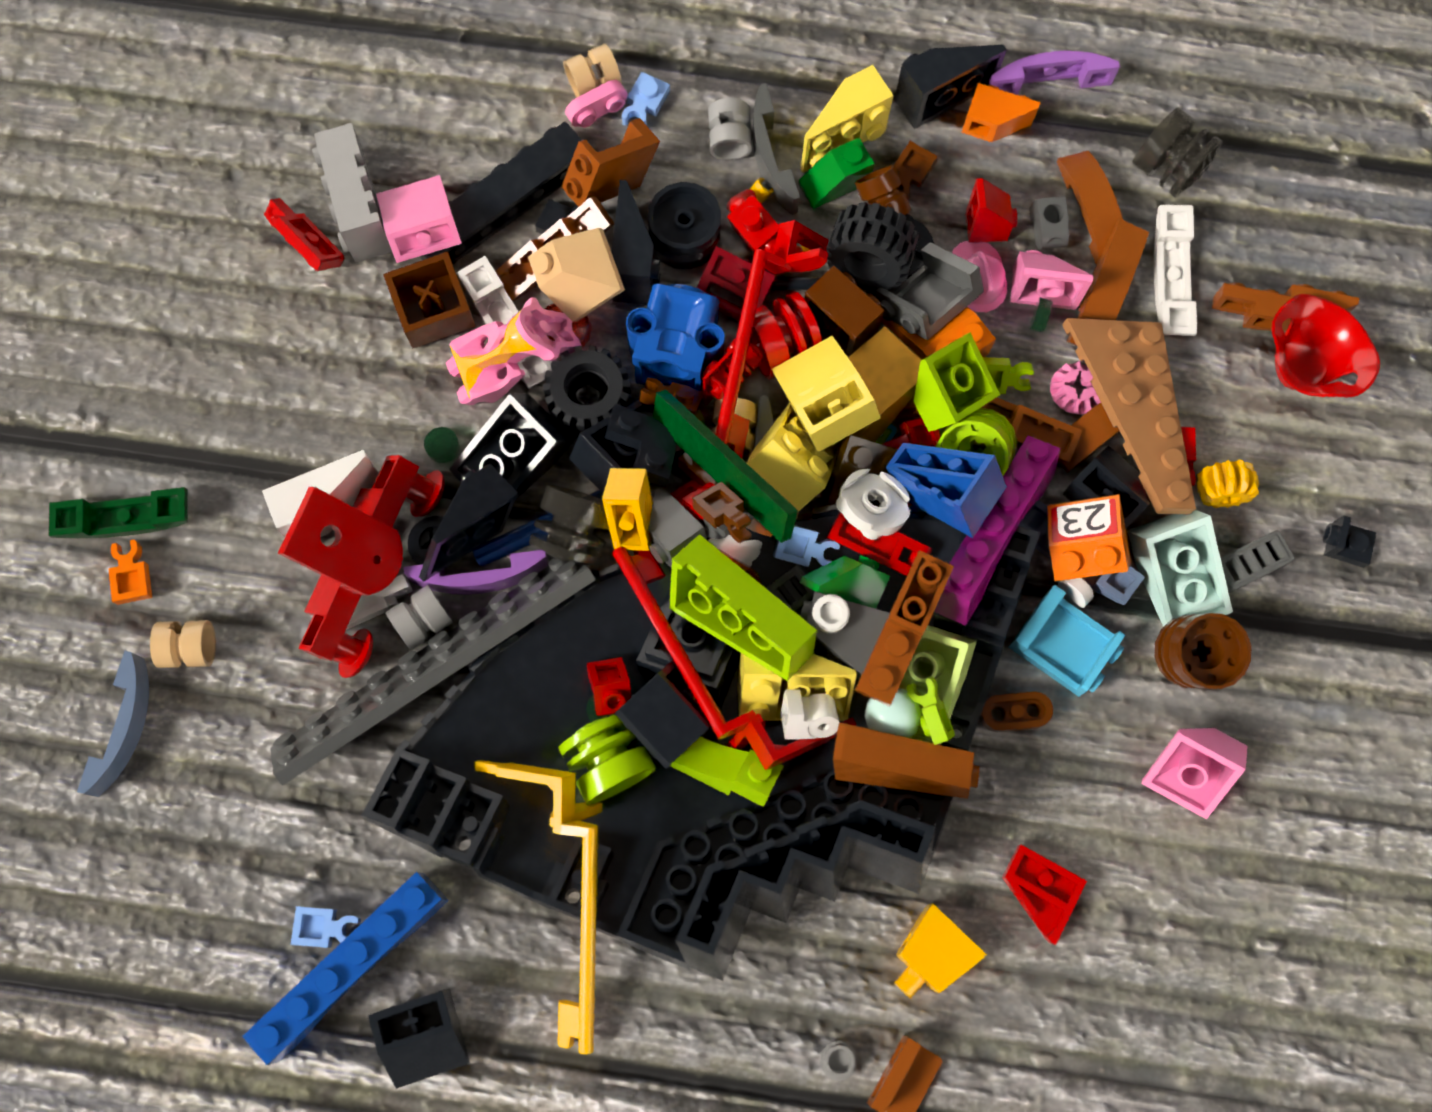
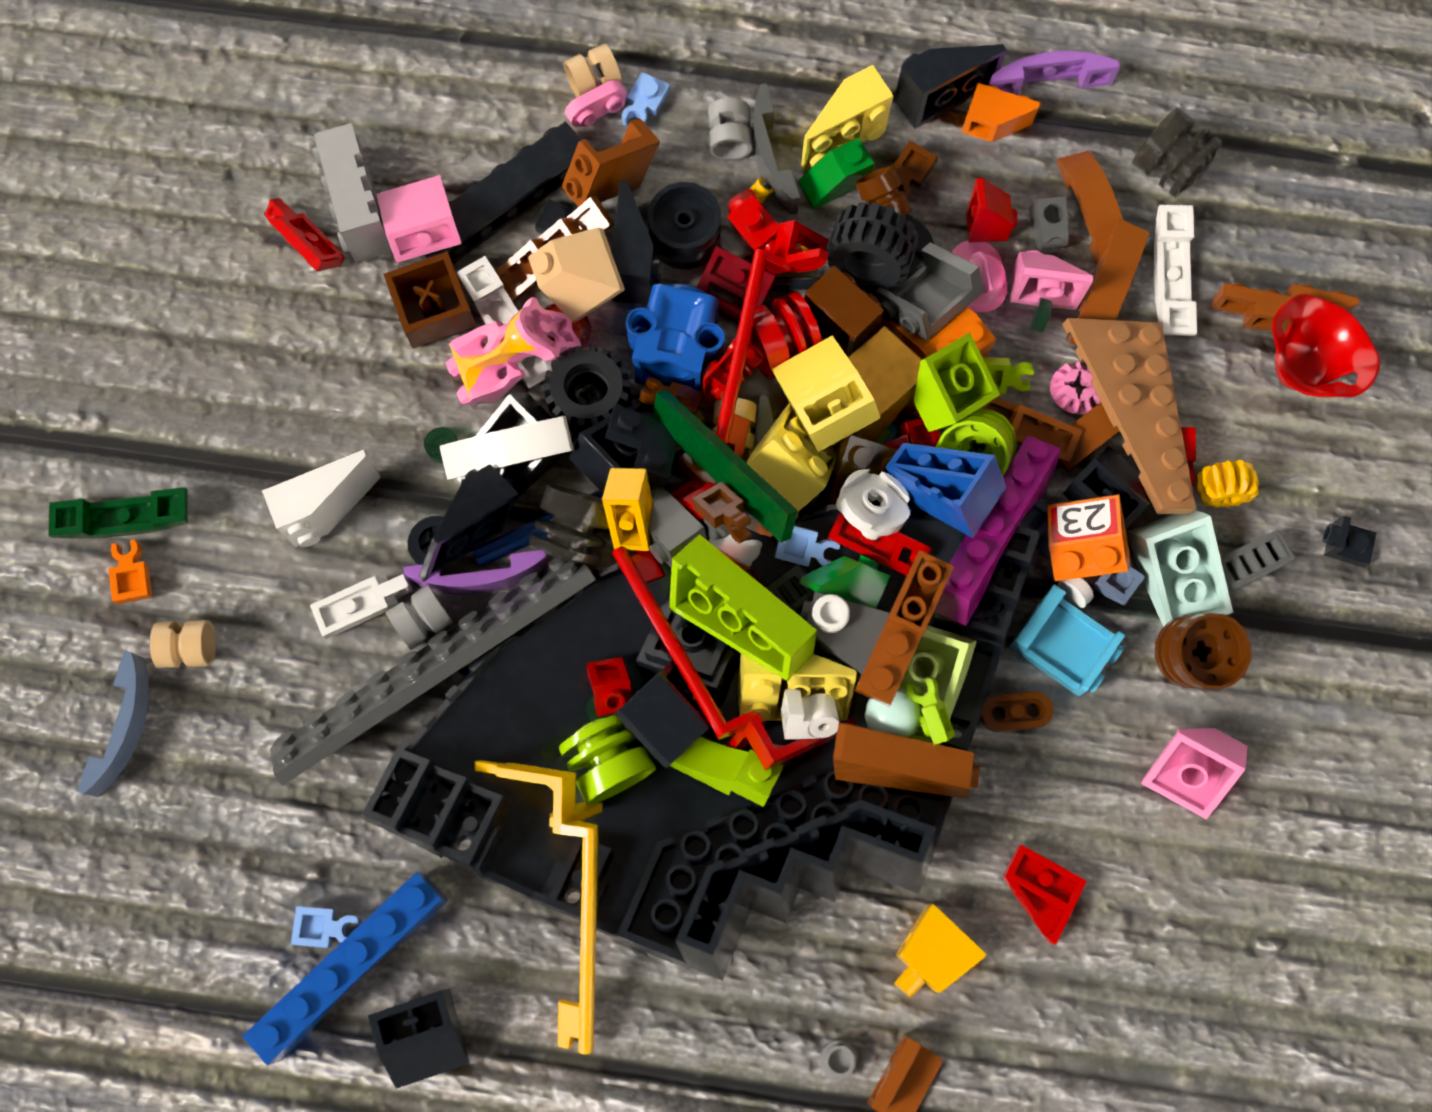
red piece [278,455,445,678] -> none
none -> white slope [439,416,574,480]

